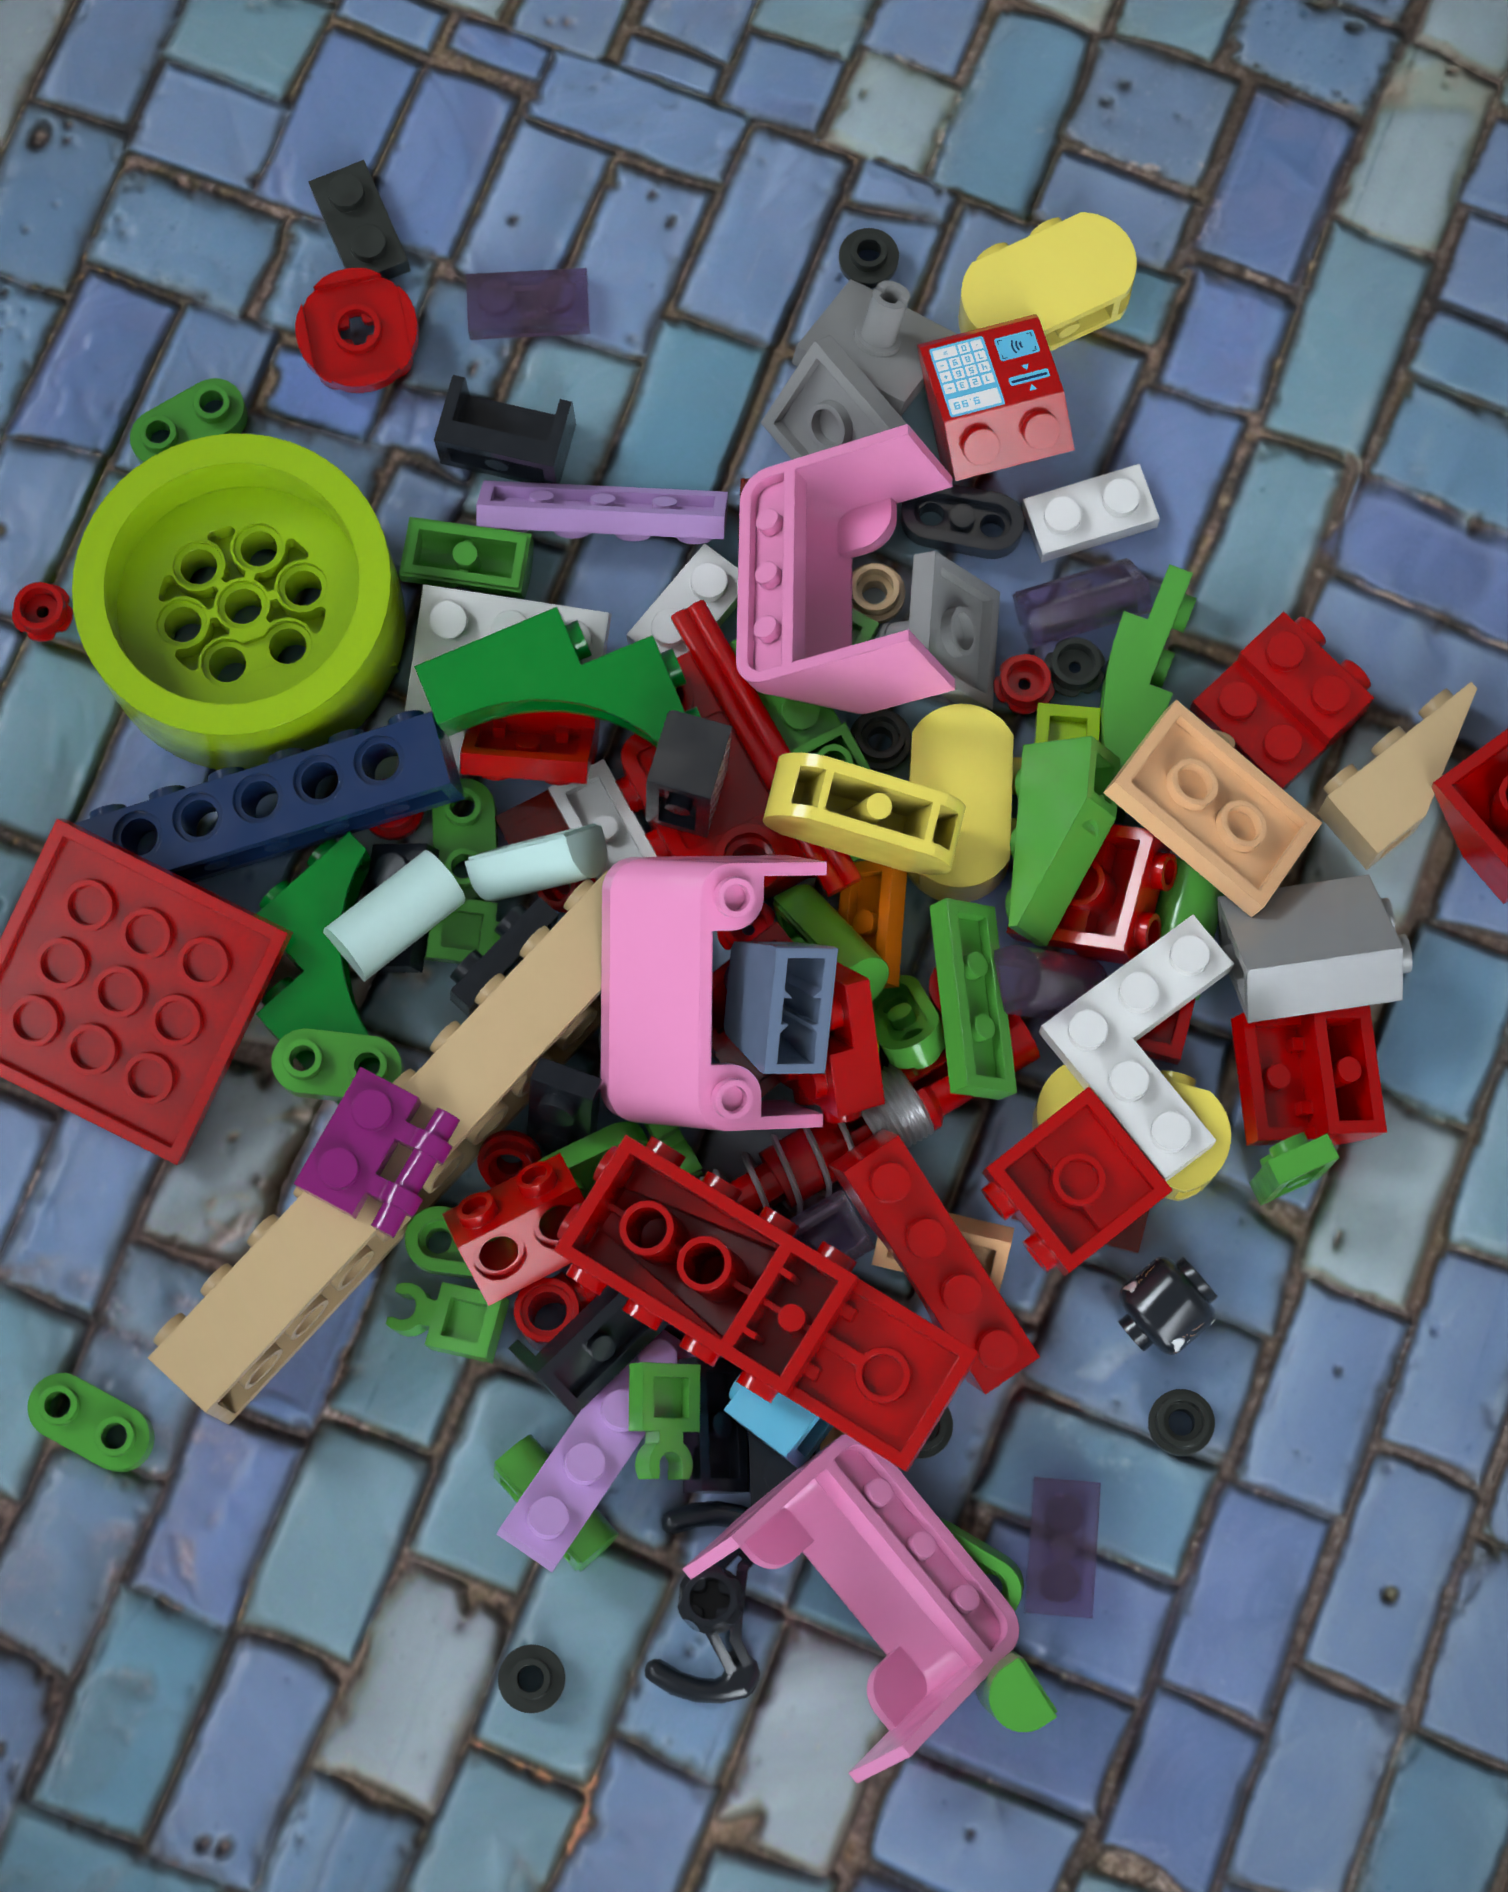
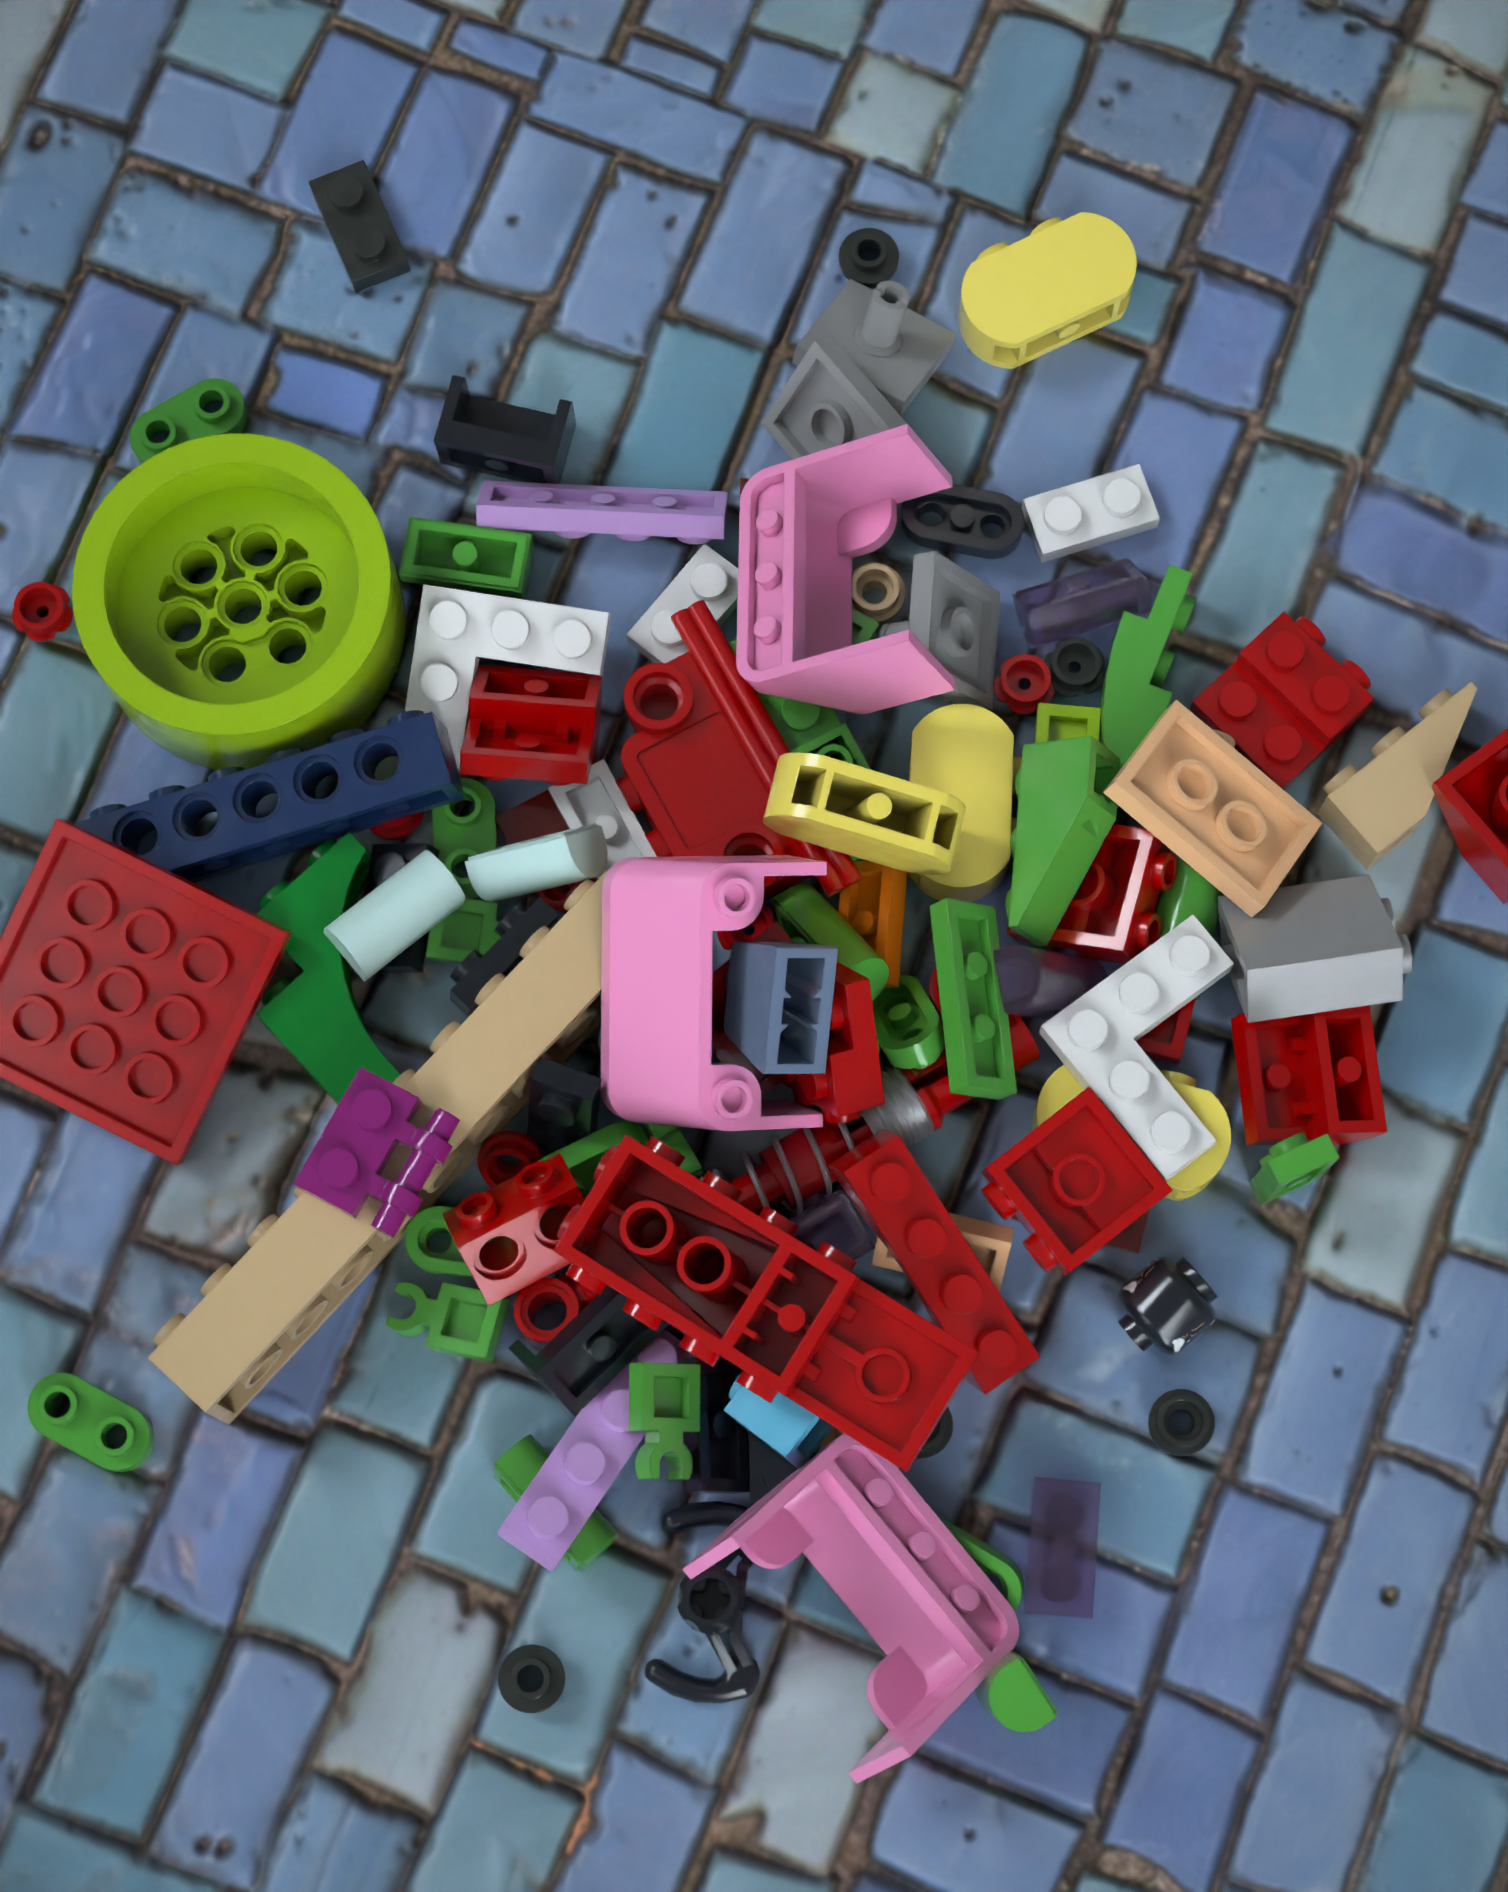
bright green plate [271,1029,405,1102] -> none
red plate [295,268,419,393] -> none
green arch [414,607,701,748] -> none
clear purple plate [466,268,590,340] -> none
black panel [646,710,732,838] -> none
pearl dark grey plate [850,709,912,772] -> none
slope [917,314,1075,481] -> none

